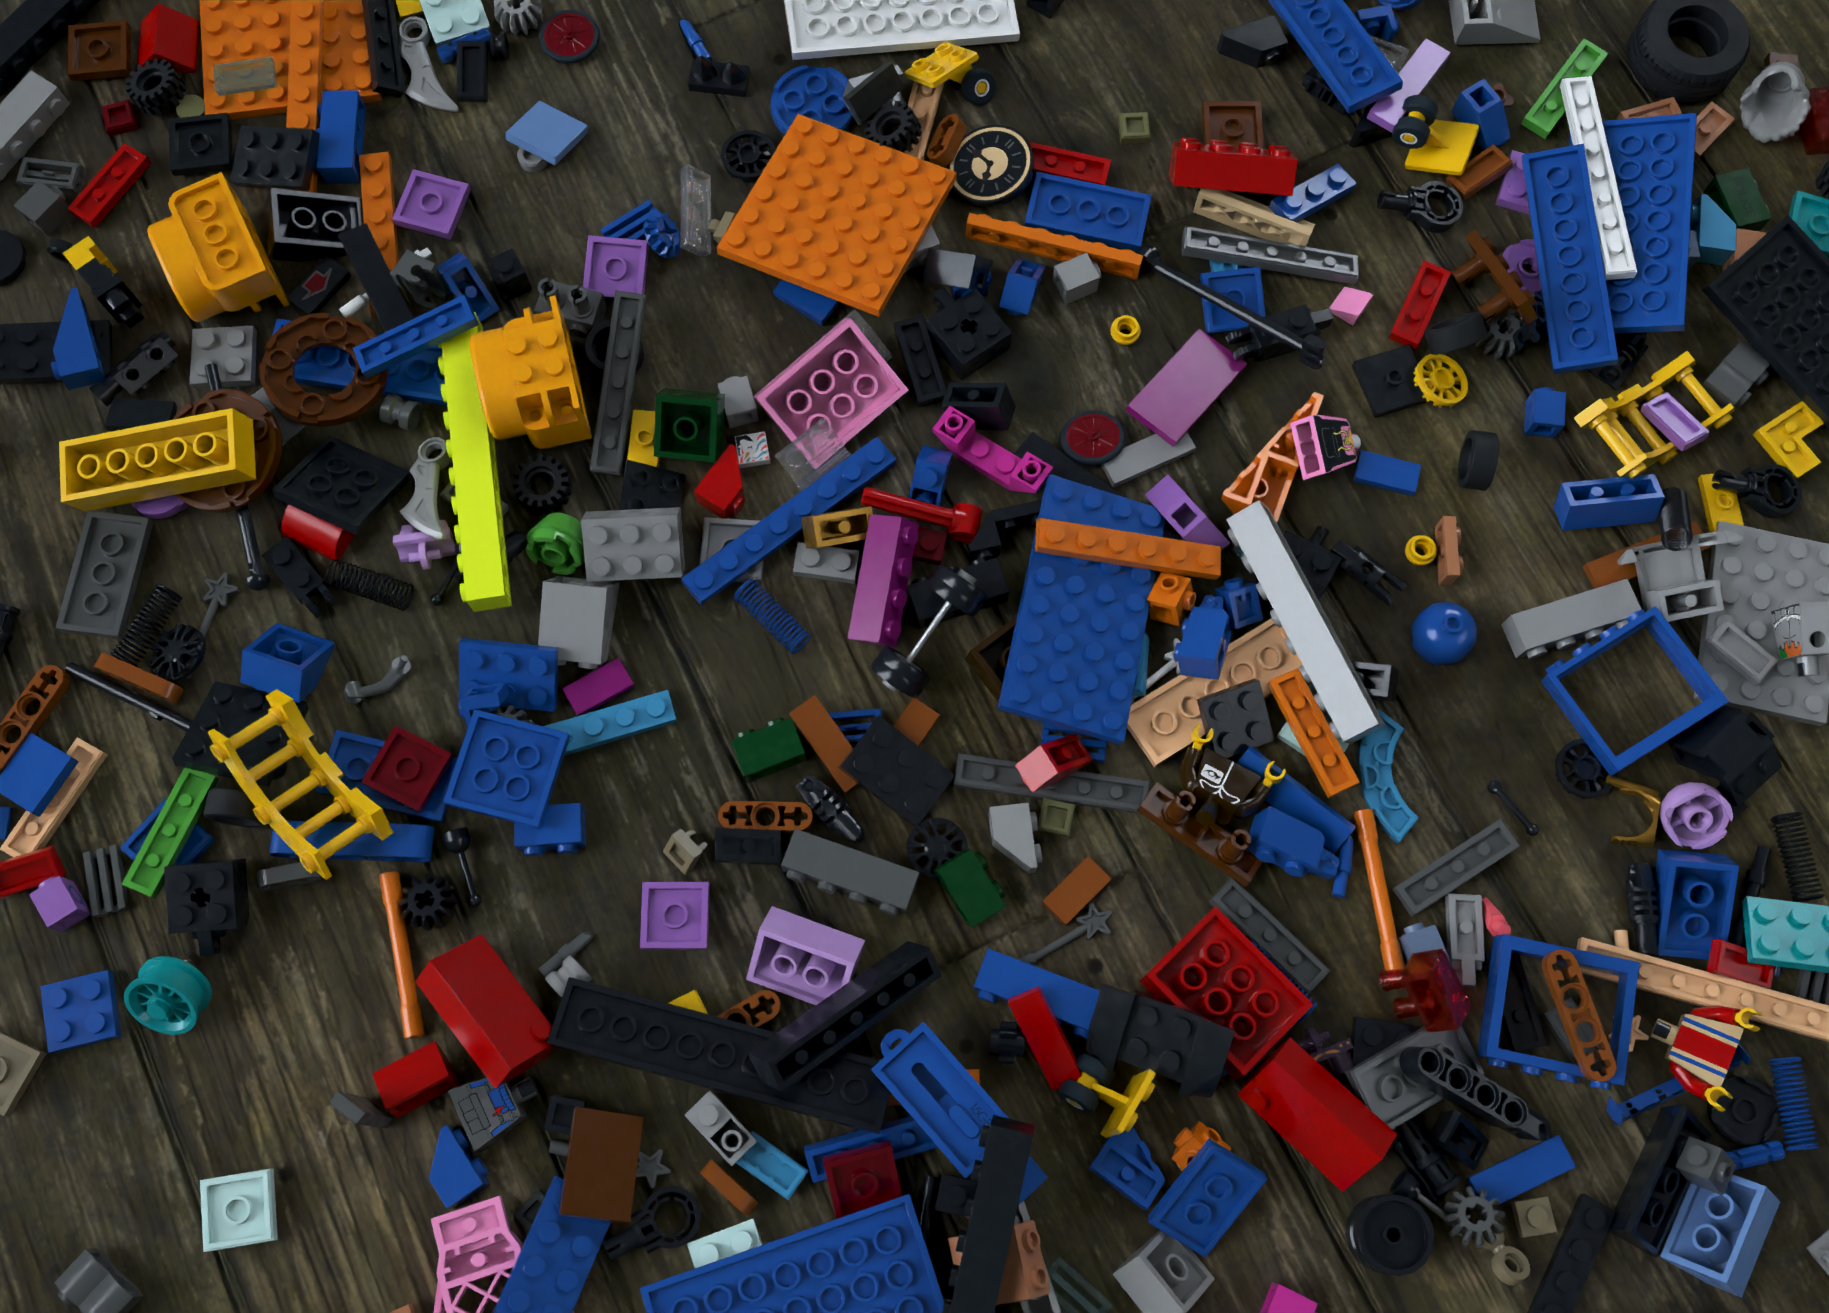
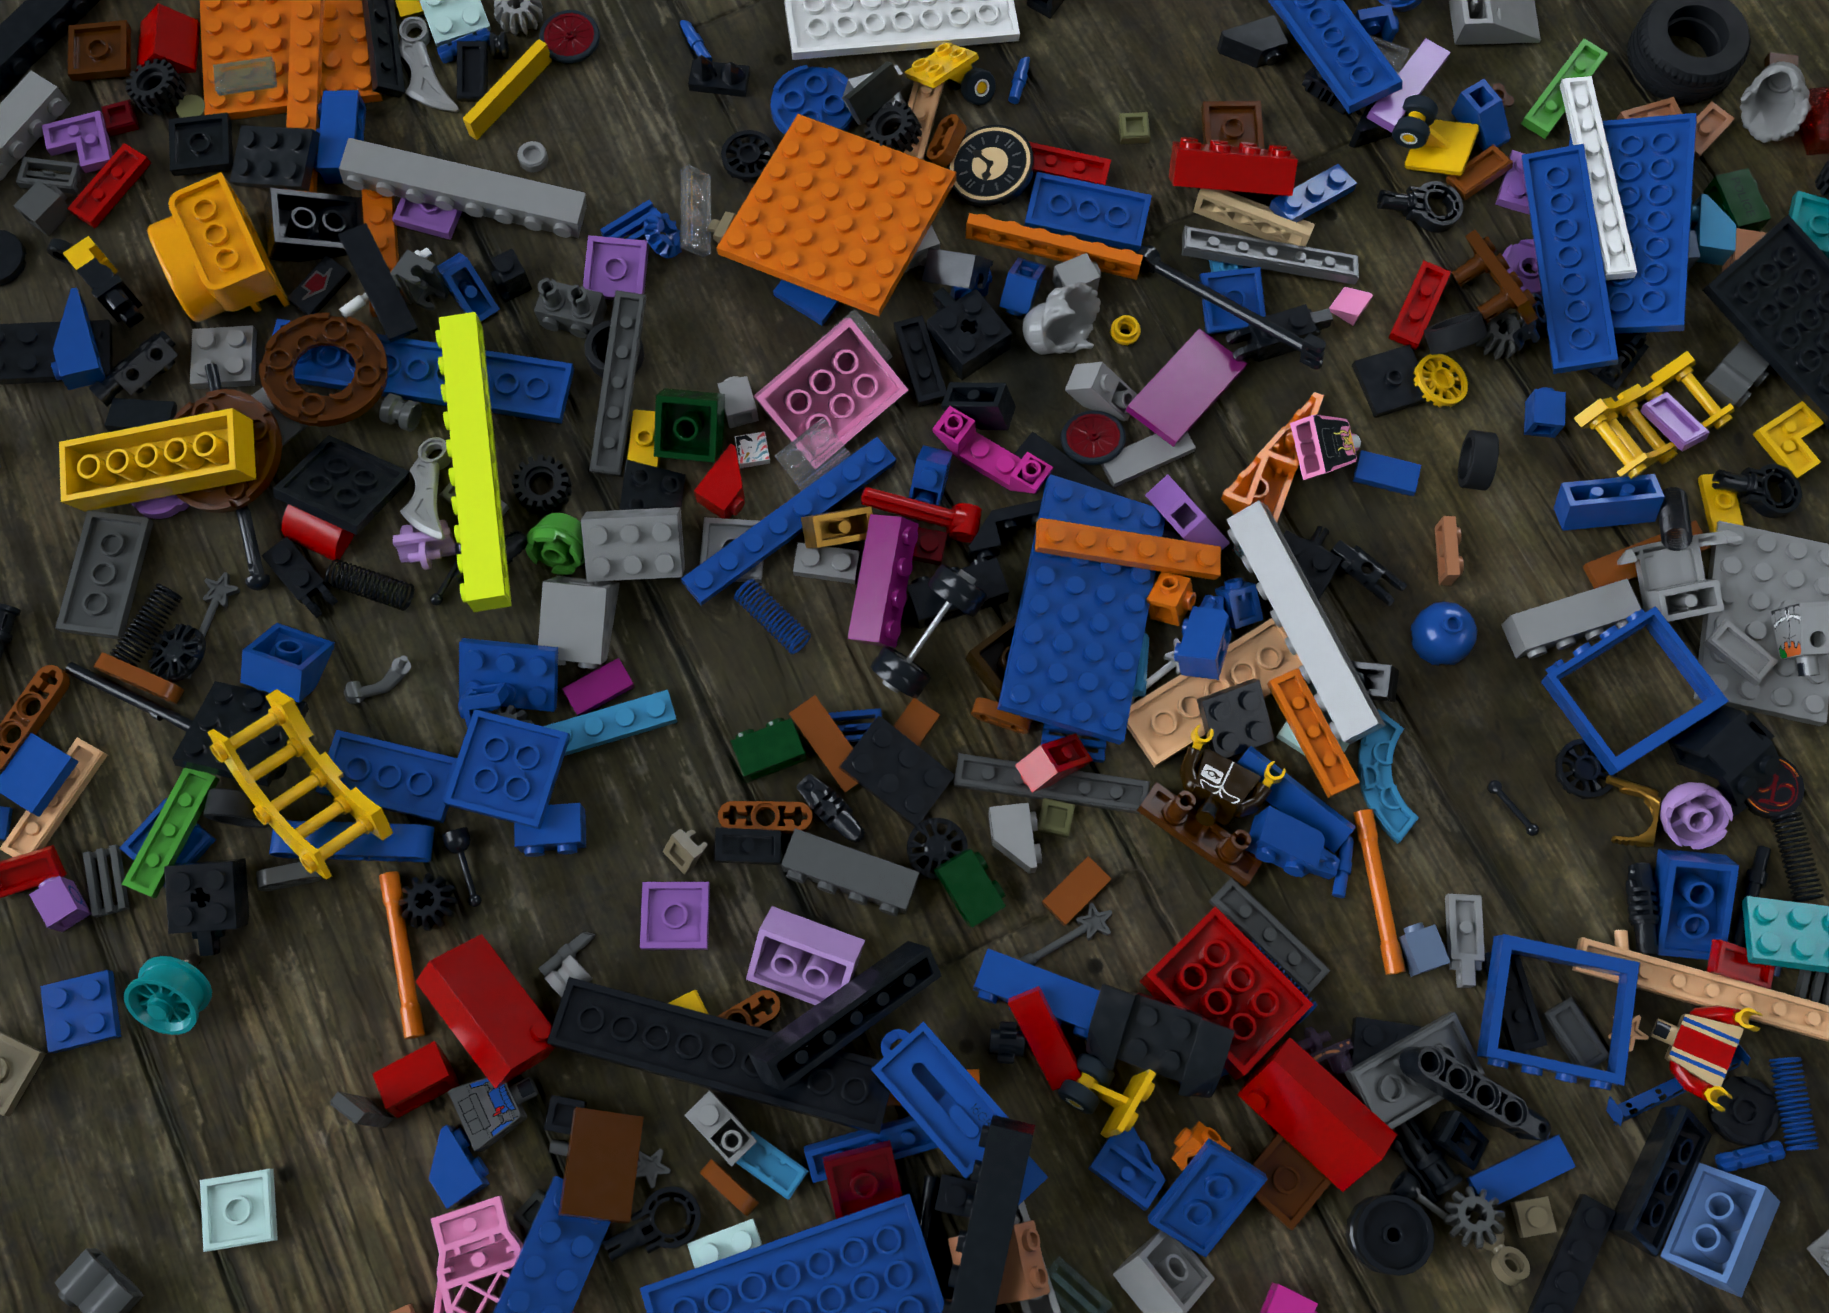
blue plate [353,295,479,378] -> none
dark red plate [361,725,455,814] -> none
light orange brick [469,296,592,449] -> none
medium blue tile [506,100,588,165] -> none
clear red brick [1379,949,1471,1033] -> none
dark grey plate [1392,819,1520,917] -> none
yellow plate [1405,535,1437,566] -> none
coral bar [1482,898,1511,937] -> none
dark orange beam [1541,949,1617,1082] -> none
dark grey brick [1676,1136,1737,1196] -> none
none -> medium lavender plate [42,110,113,173]
none -> light grey brick [339,138,587,238]
none -> yellow tile [463,39,552,140]
none -> dark orange beam [971,697,1033,734]
none -> blue piece [1008,57,1030,104]
none -> light grey hair [1022,282,1101,355]
none -> light grey slope [1065,362,1137,421]
none -> reddish brown plate [1251,1132,1332,1231]
none -> black tile [1744,756,1805,819]

